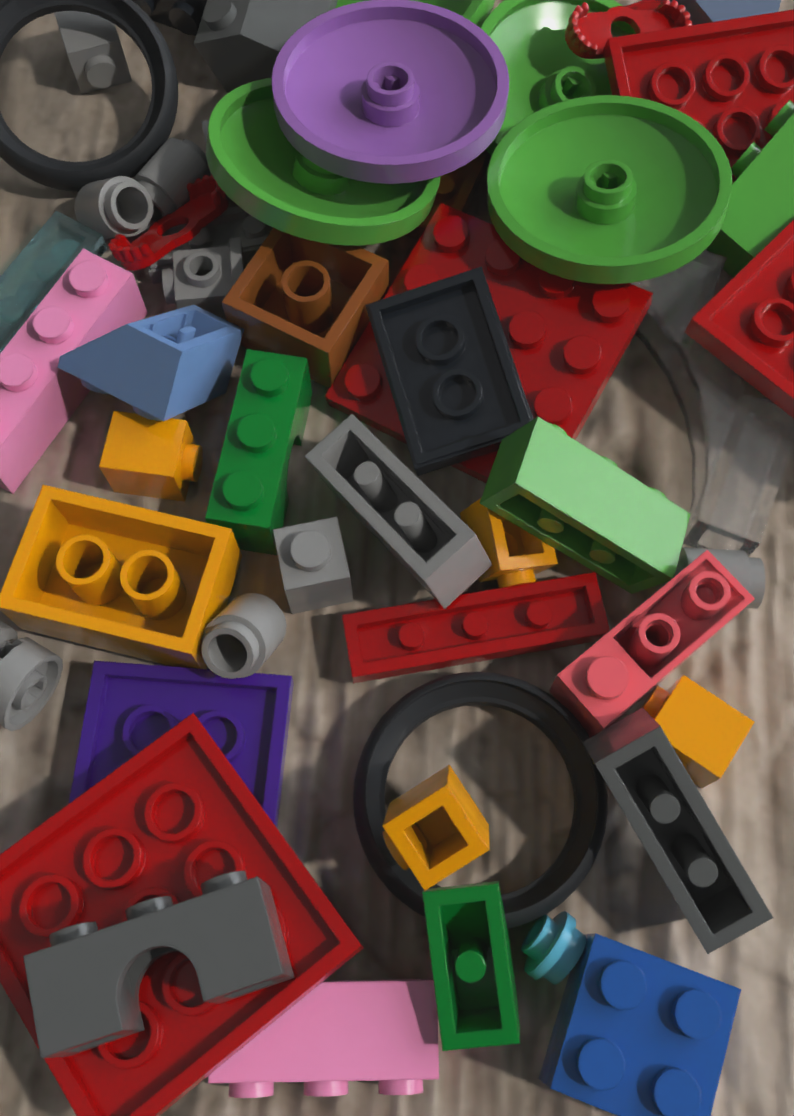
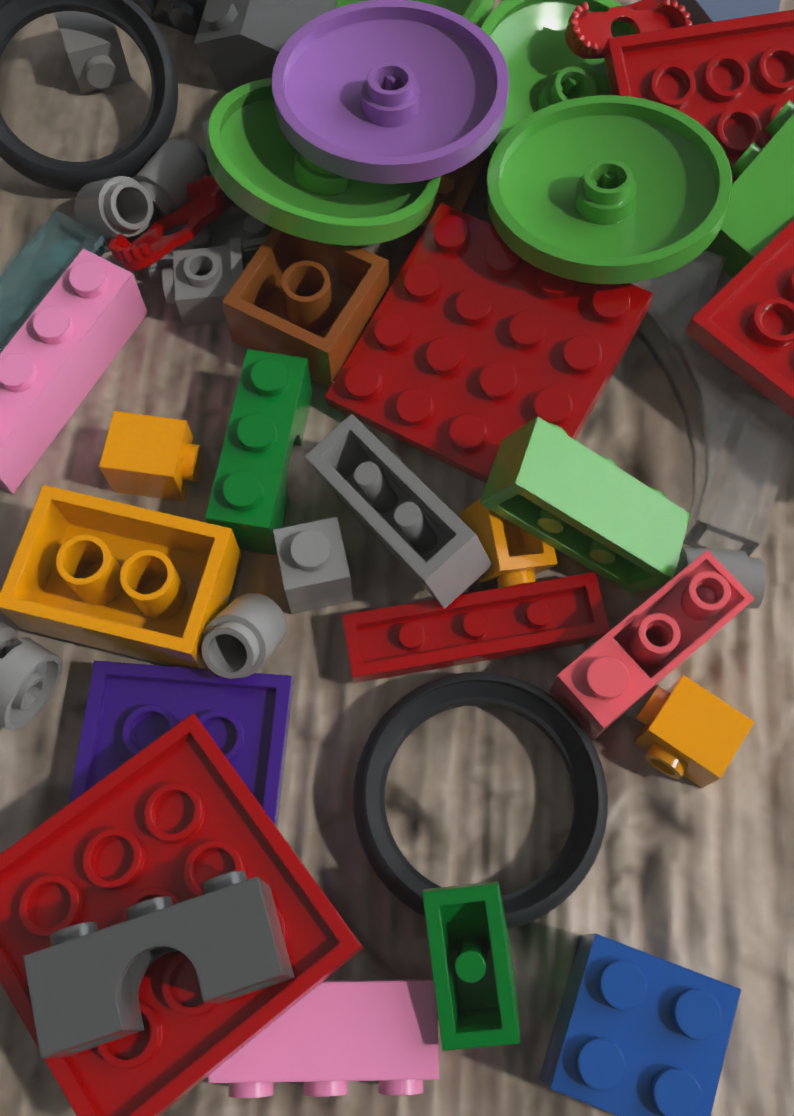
medium blue slope [58,304,244,422] -> none
black tile [365,266,533,476] -> none
light orange brick [382,764,490,891] -> none
medium azure plate [521,911,586,985] -> none
dark grey brick [582,708,773,954] -> none

